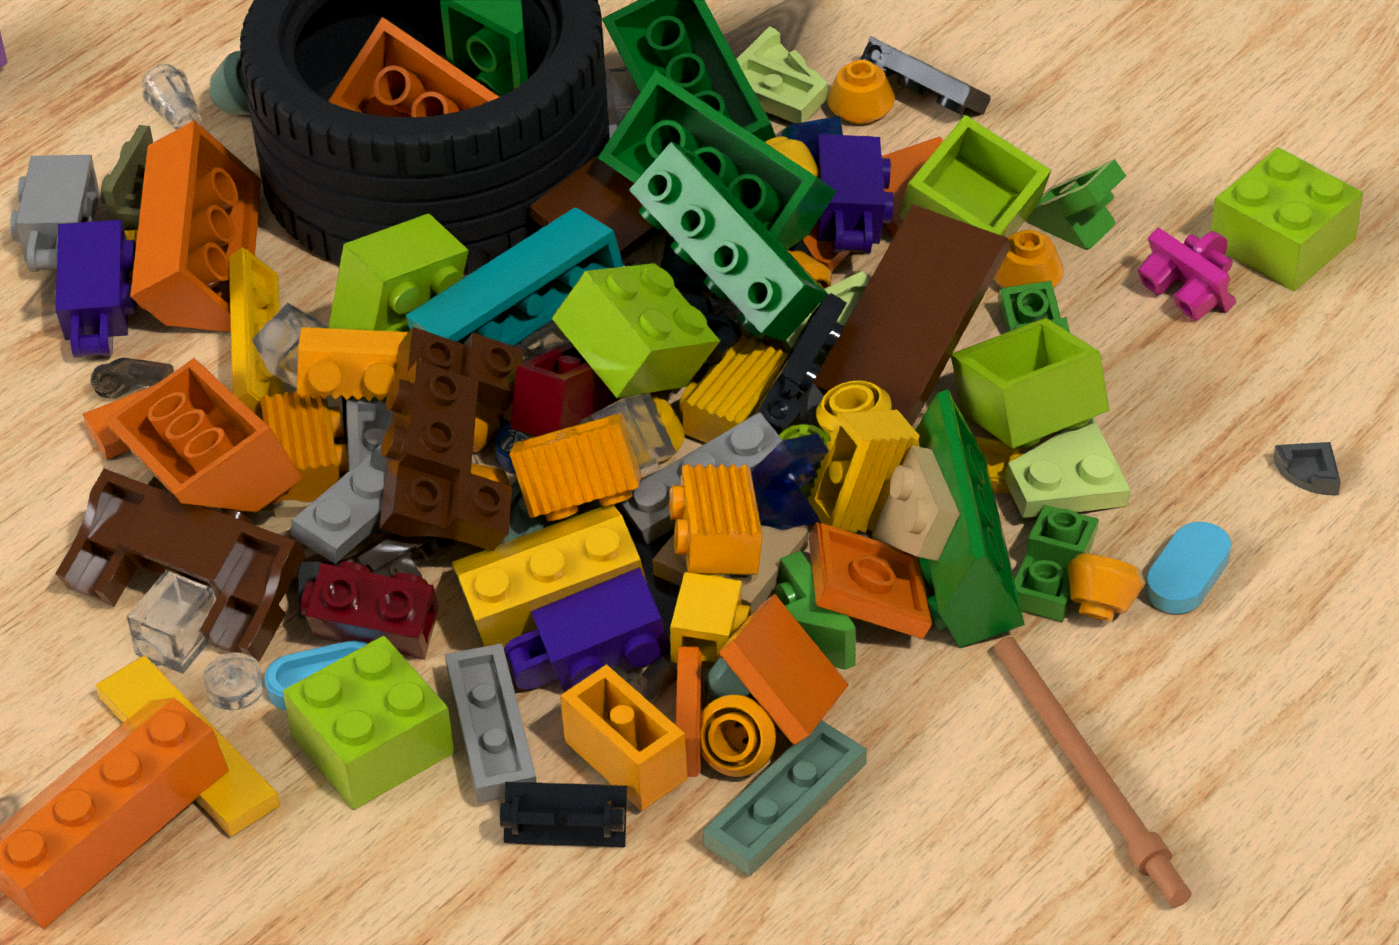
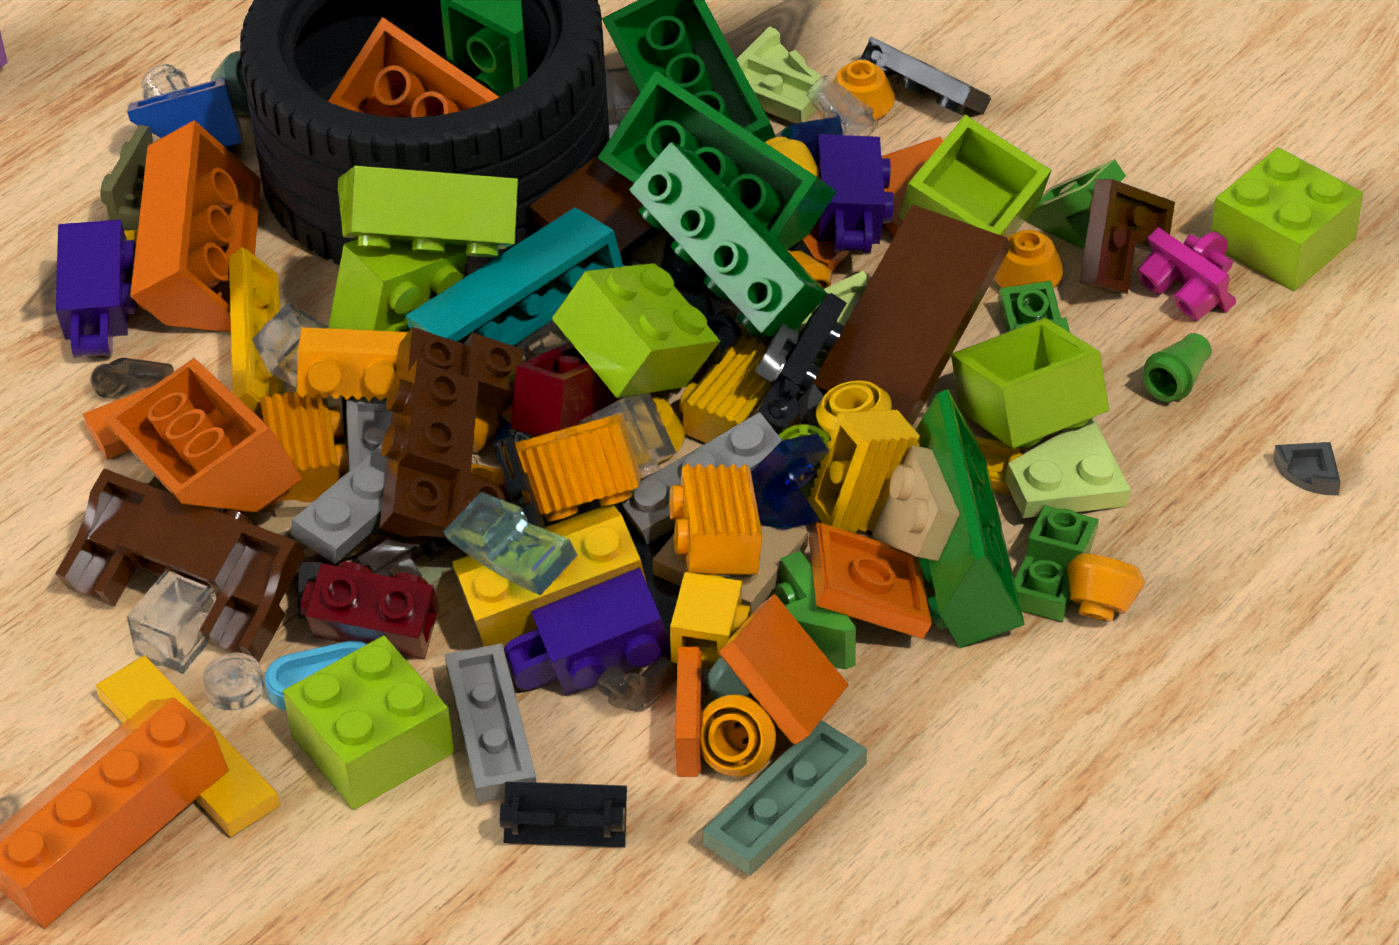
light grey brick [10,155,100,272] -> none
light orange brick [560,664,688,811] -> none
nougat bar [994,637,1192,907] -> none
medium azure tile [1146,522,1231,614] -> none
none -> blue slope [127,77,243,153]
none -> lime slope [338,166,518,257]
none -> clear light blue slope [443,492,577,595]
none -> black pin [494,437,547,540]
none -> dark grey tile [754,323,800,382]
none -> clear cone [806,75,879,136]
none -> reddish brown plate [1079,179,1175,294]
none -> bright green cone [1143,333,1212,402]

